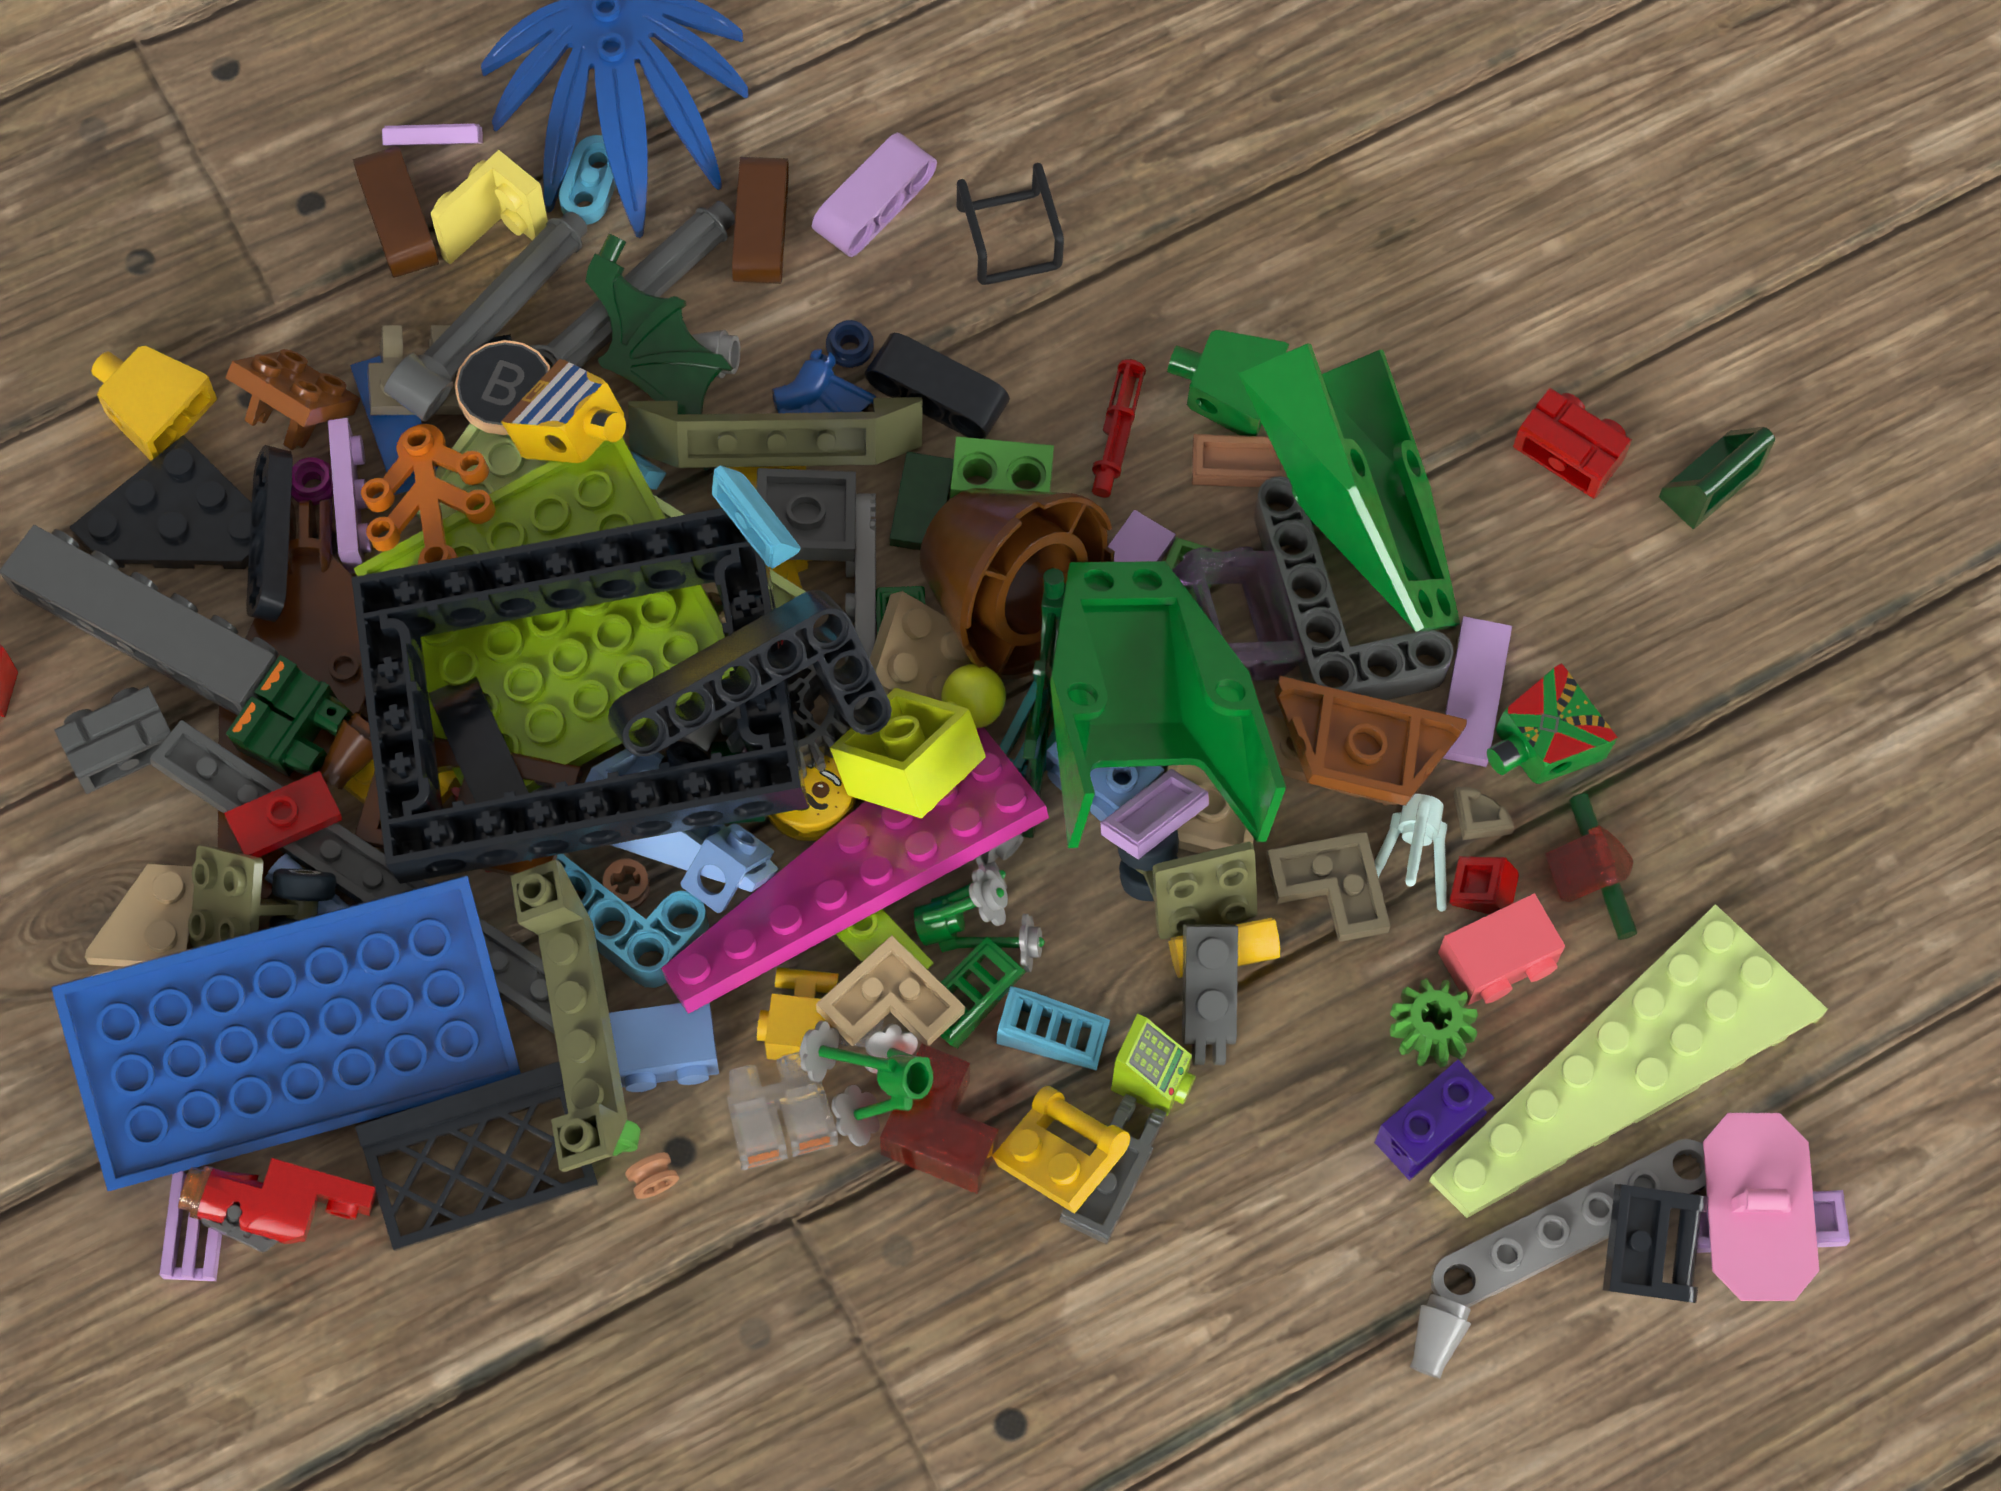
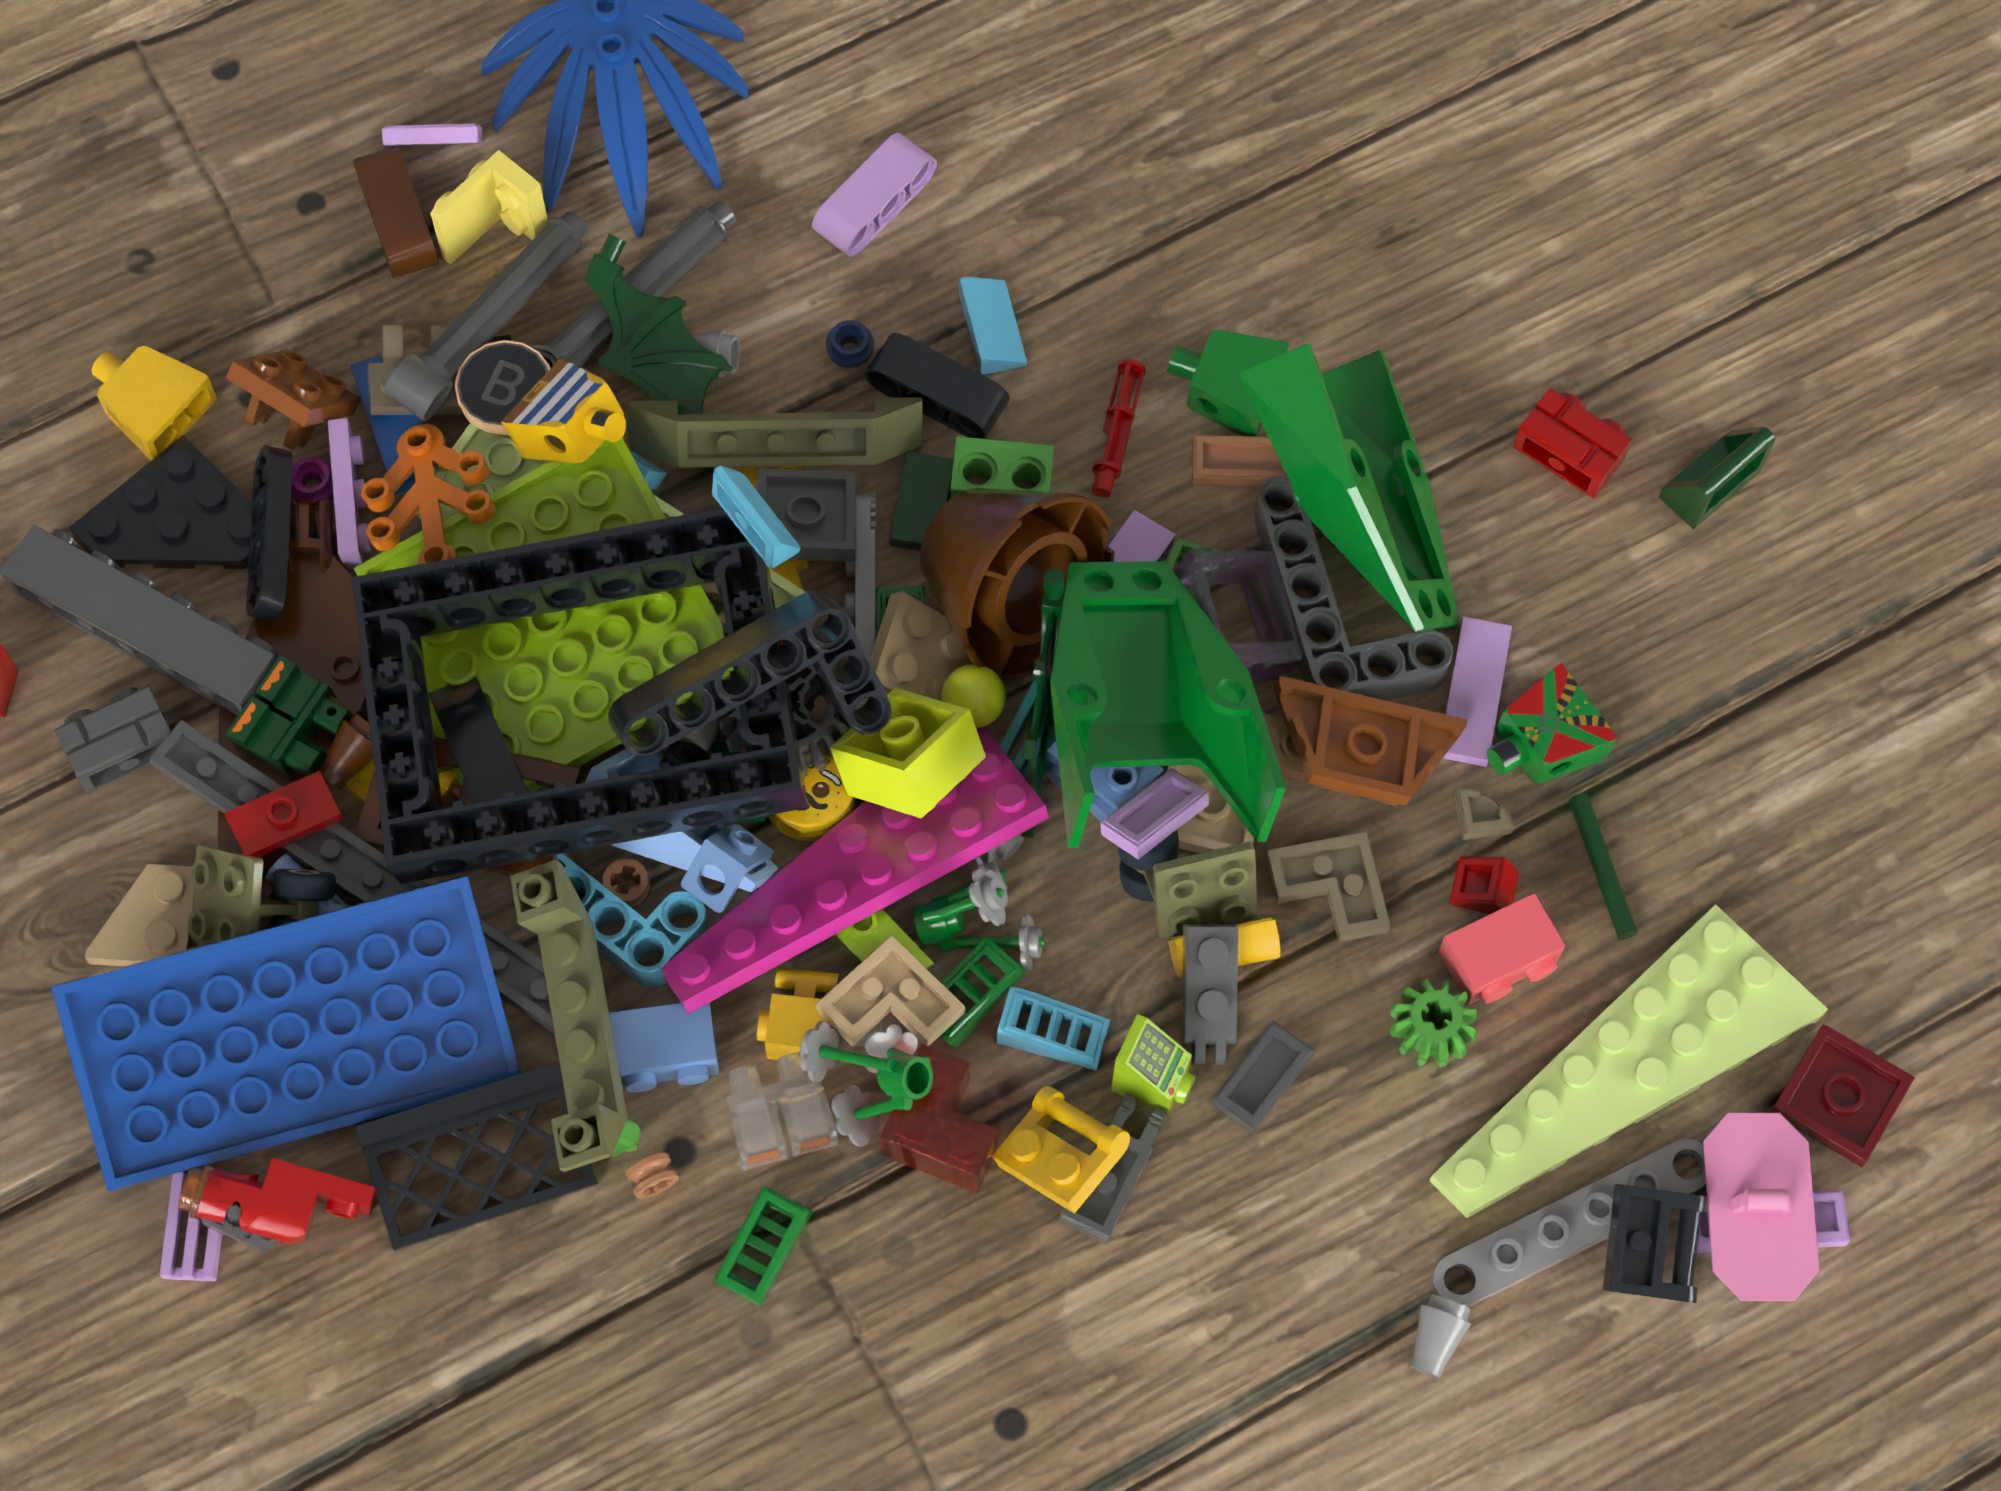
medium azure plate [559,135,616,225] -> none
reddish brown beam [732,156,789,284] -> none
blue arm [772,349,876,413] -> none
black piece [956,163,1064,285] -> none
light aqua plant [1374,794,1448,912] -> none
dark purple hinge [1374,1059,1494,1181] -> none
clear red tile [1545,825,1633,902] -> none
none -> green slope [713,1186,813,1306]
none -> medium azure slope [959,277,1027,375]
none -> dark grey tile [1211,1020,1315,1135]
none -> dark red plate [1770,1023,1915,1168]

